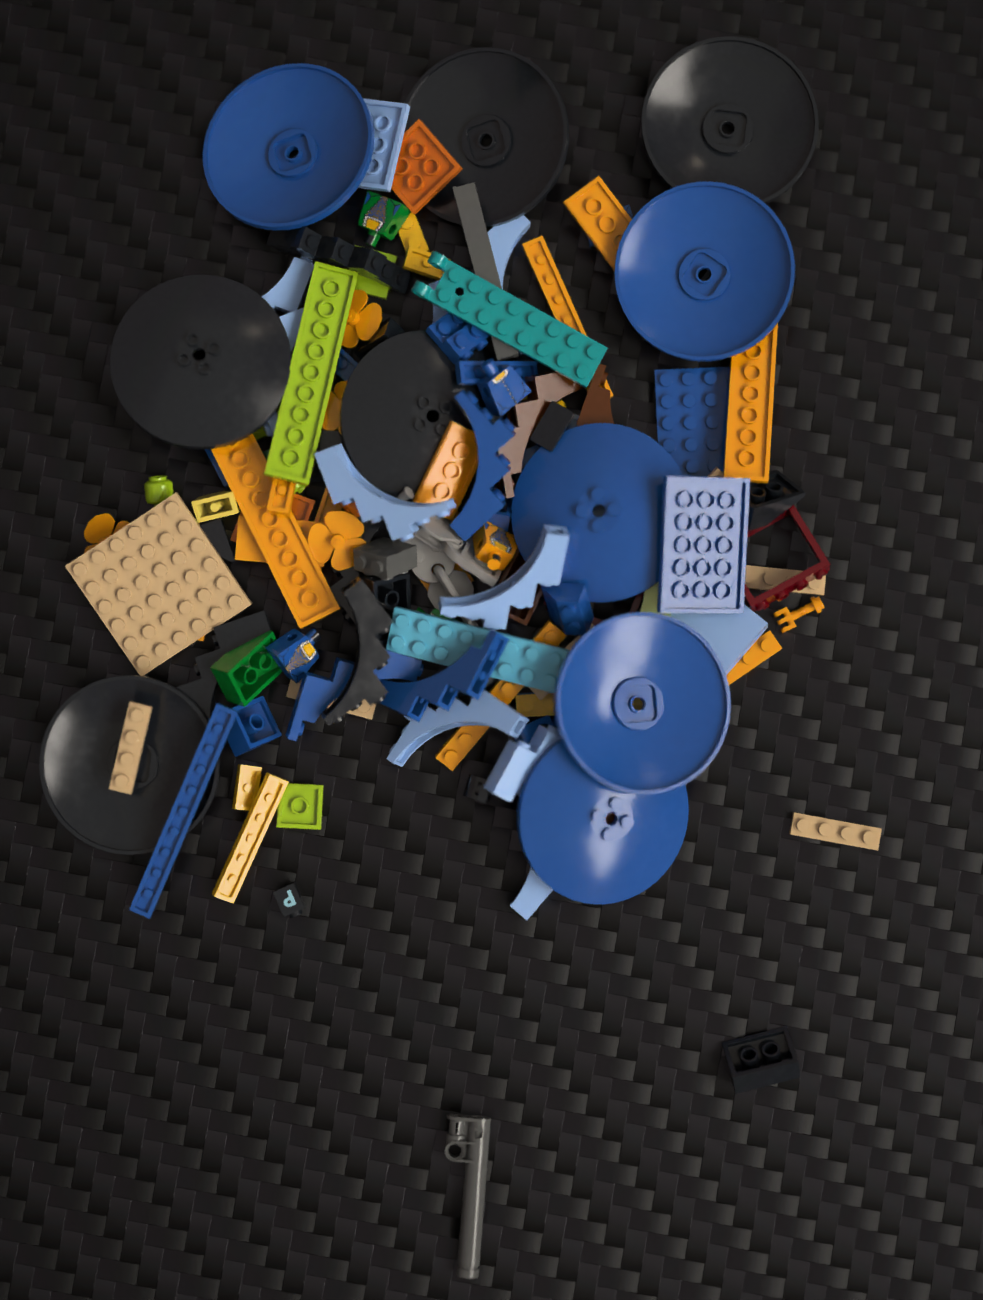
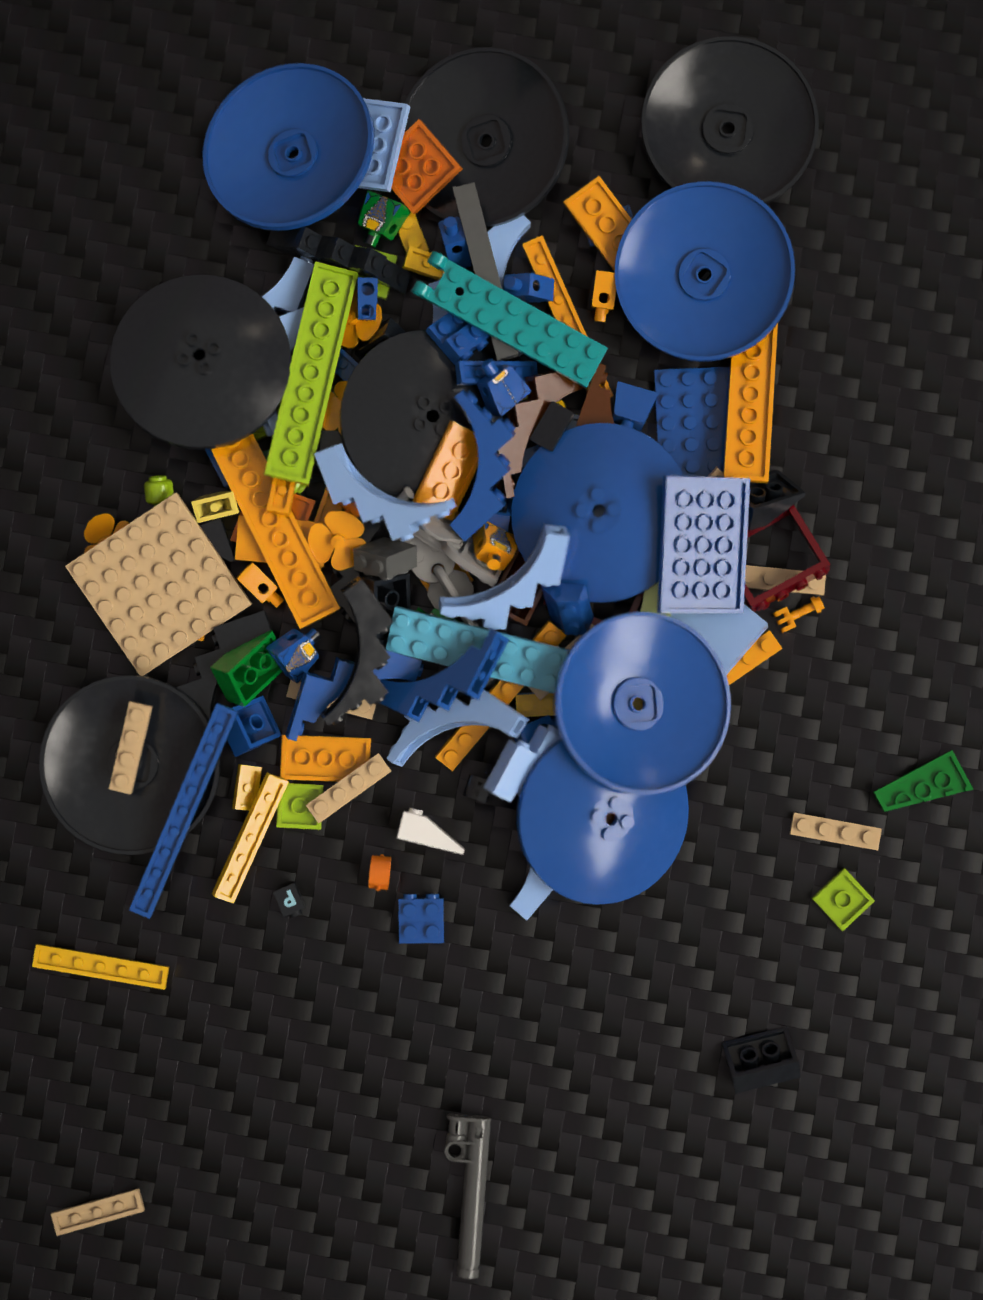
none -> yellow plate [32,944,169,989]
none -> tan plate [51,1188,145,1236]
none -> light orange torso [237,562,284,609]
none -> light orange tile [280,735,371,782]
none -> tan plate [306,753,392,823]
none -> blue leg [357,277,378,320]
none -> orange piece [369,854,391,891]
none -> white slope [397,808,465,854]
none -> blue plate [399,894,444,943]
none -> blue torso [438,217,472,268]
none -> blue torso [503,273,554,303]
none -> light orange torso [591,270,616,323]
none -> blue torso [612,381,658,430]
none -> lime tile [811,868,875,931]
none -> green wing [873,750,974,812]

